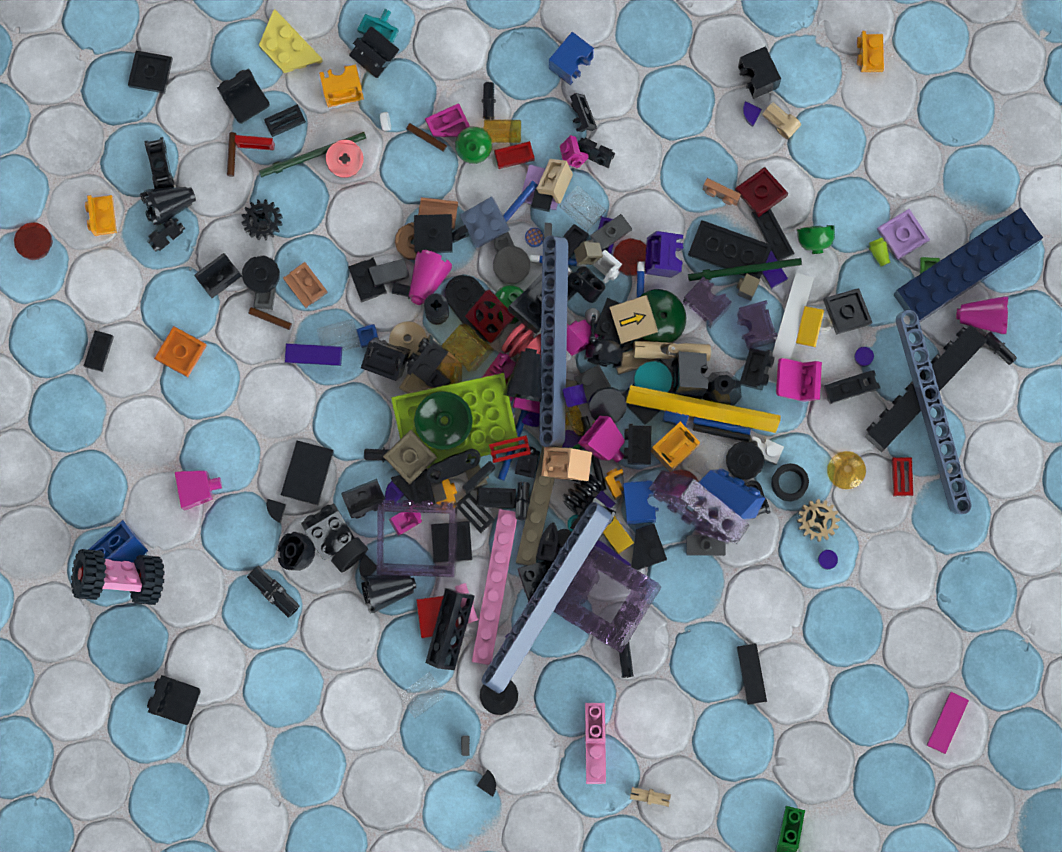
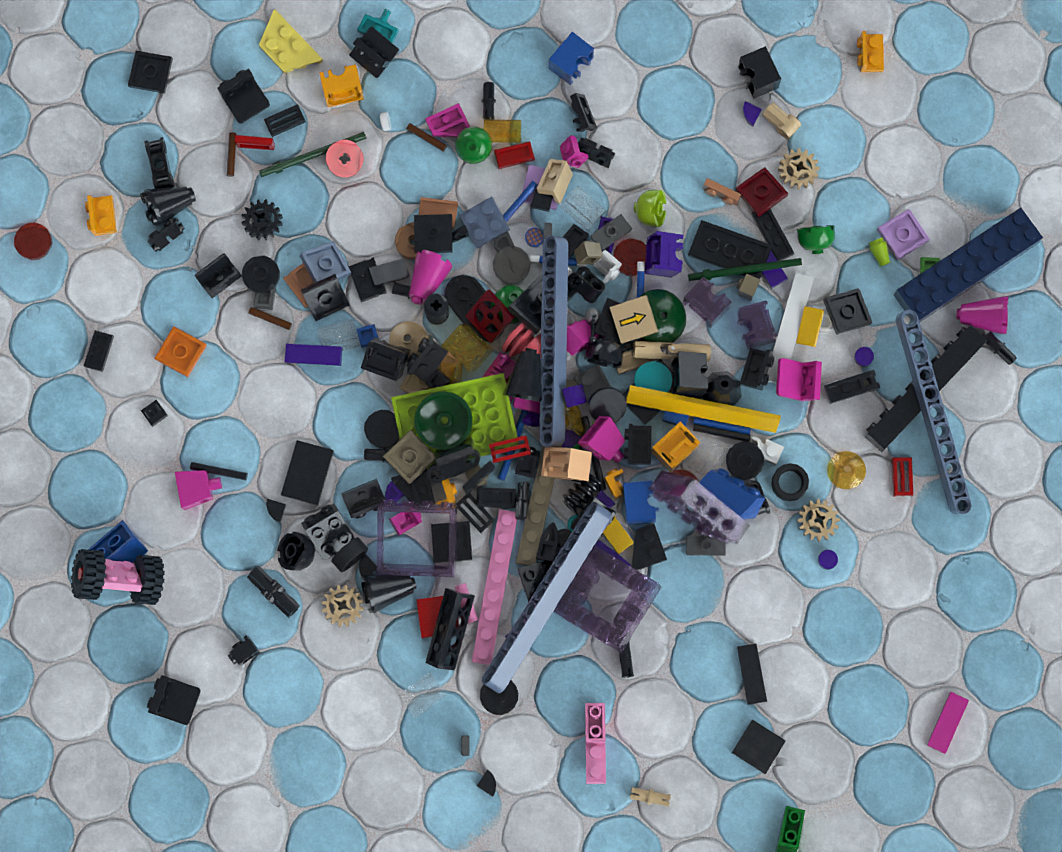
none -> black tile [141,400,168,427]
none -> black bar [190,462,248,480]
none -> black brick [228,635,260,666]
none -> sand blue plate [300,241,351,283]
none -> black plate [301,274,350,321]
none -> tan gear [322,585,364,627]
none -> black tile [364,410,400,448]
none -> black tile [435,437,474,466]
none -> lime cylinder [633,190,666,227]
none -> black tile [732,719,786,774]
none -> tan gear [778,148,820,190]

